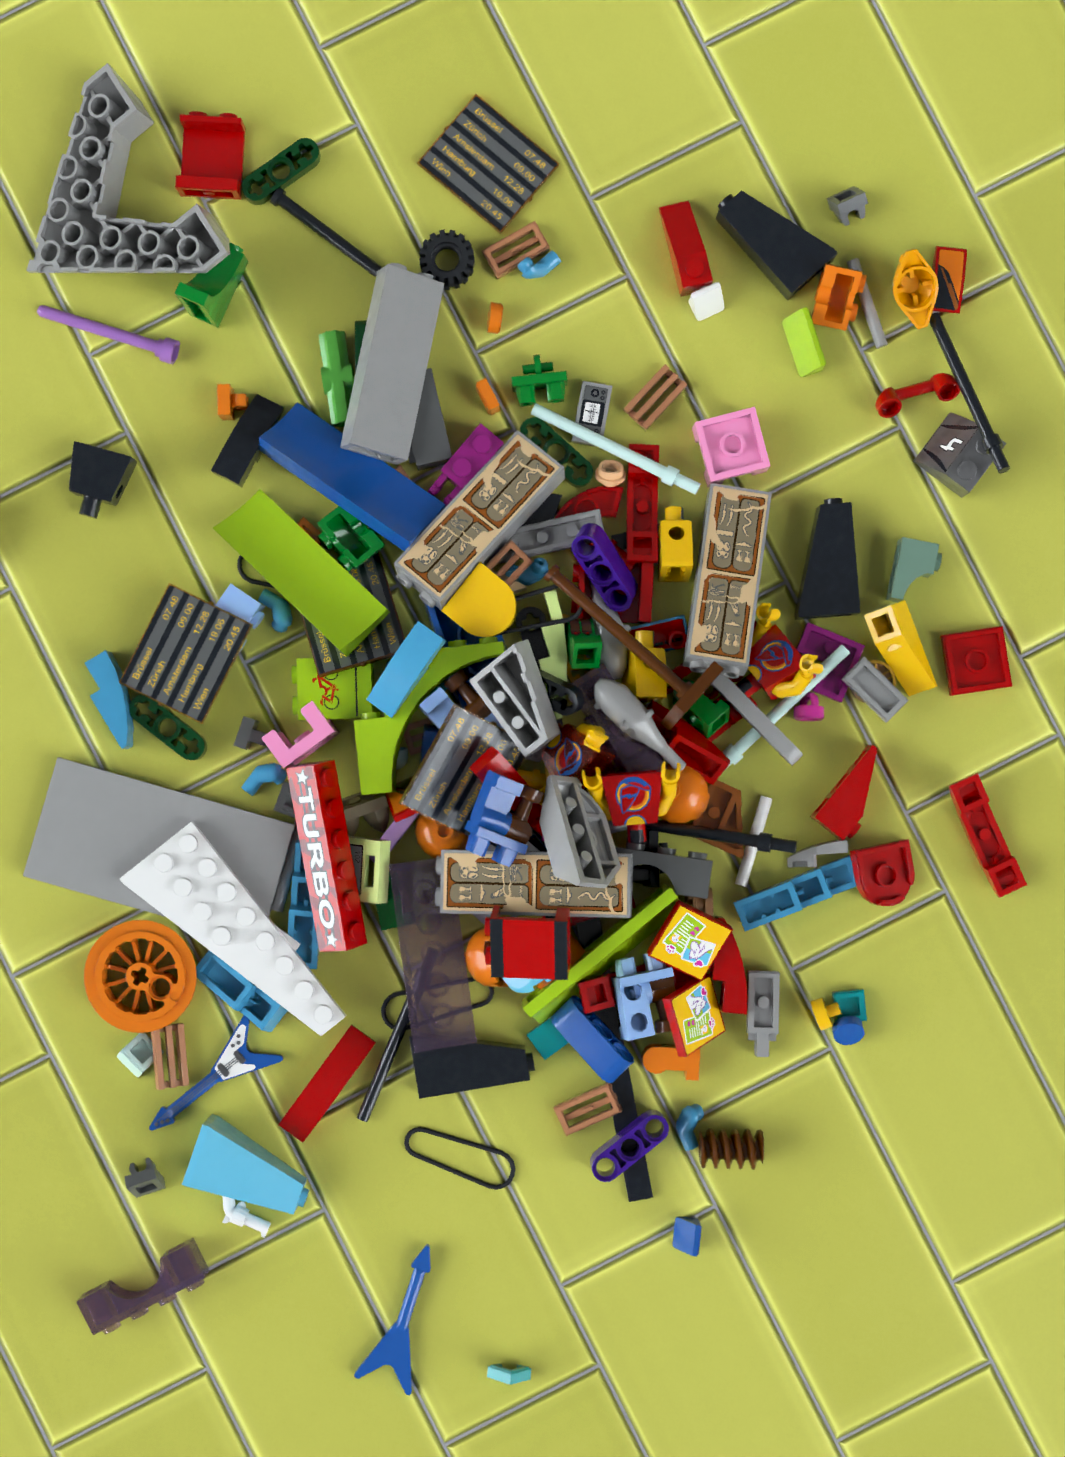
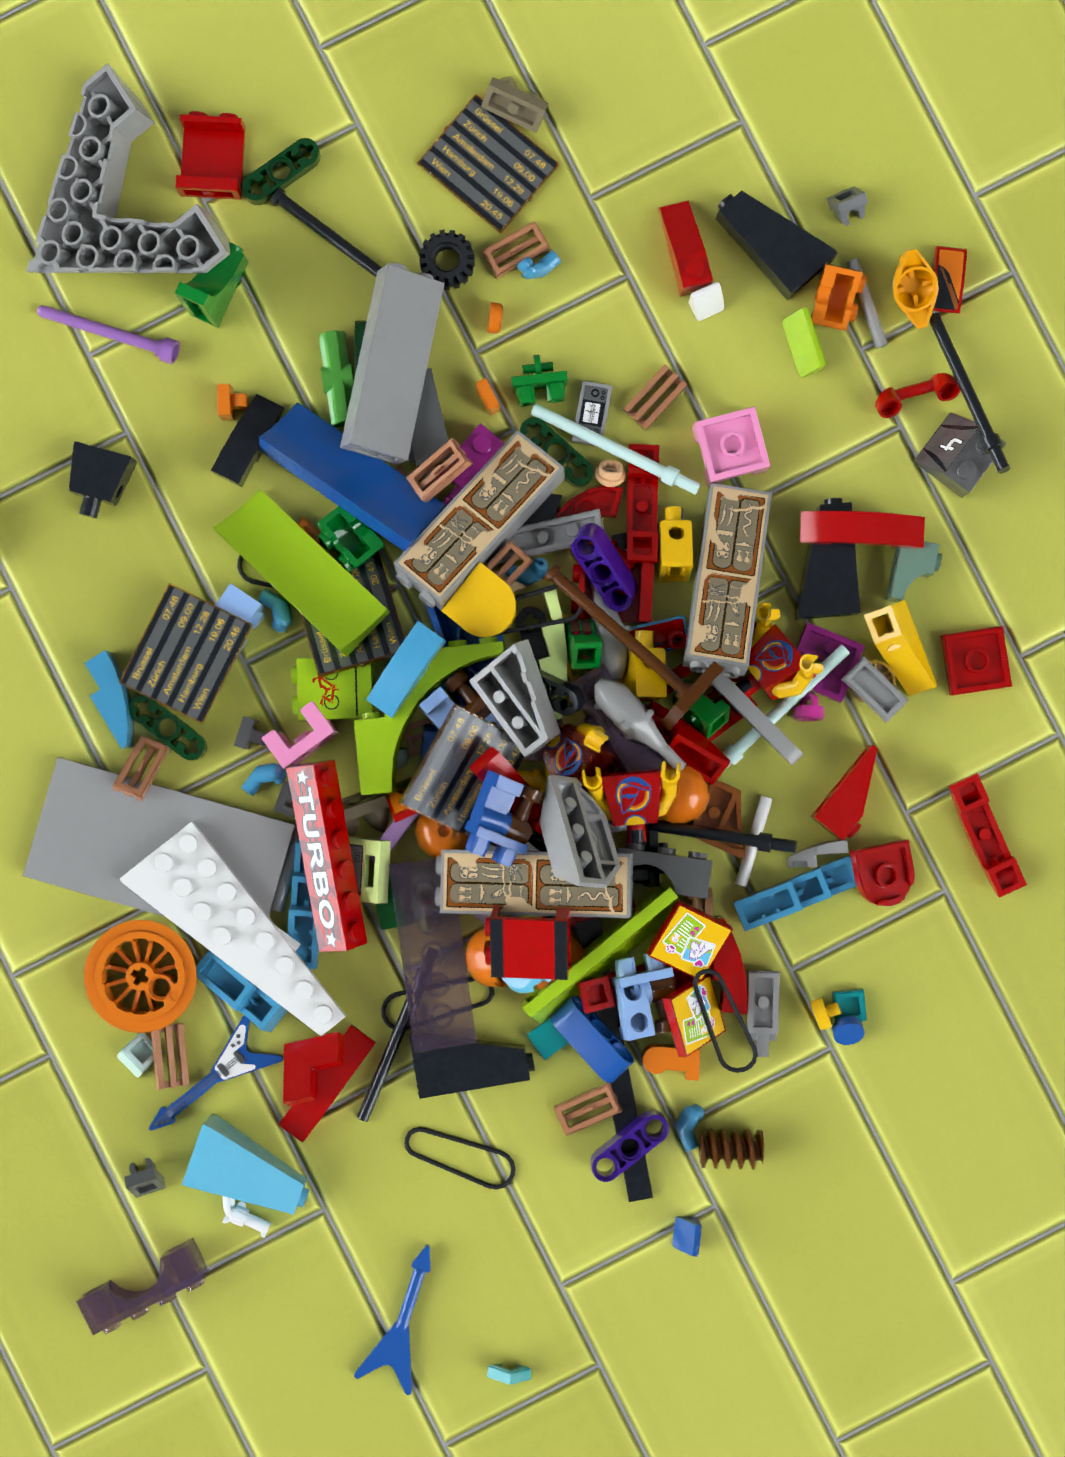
none -> nougat tile [113,735,169,802]
none -> red tile [283,1032,343,1106]
none -> nougat tile [406,438,473,503]
none -> dark tan tile [481,76,549,133]
none -> black piece [693,969,758,1073]
none -> red slope [799,511,925,549]

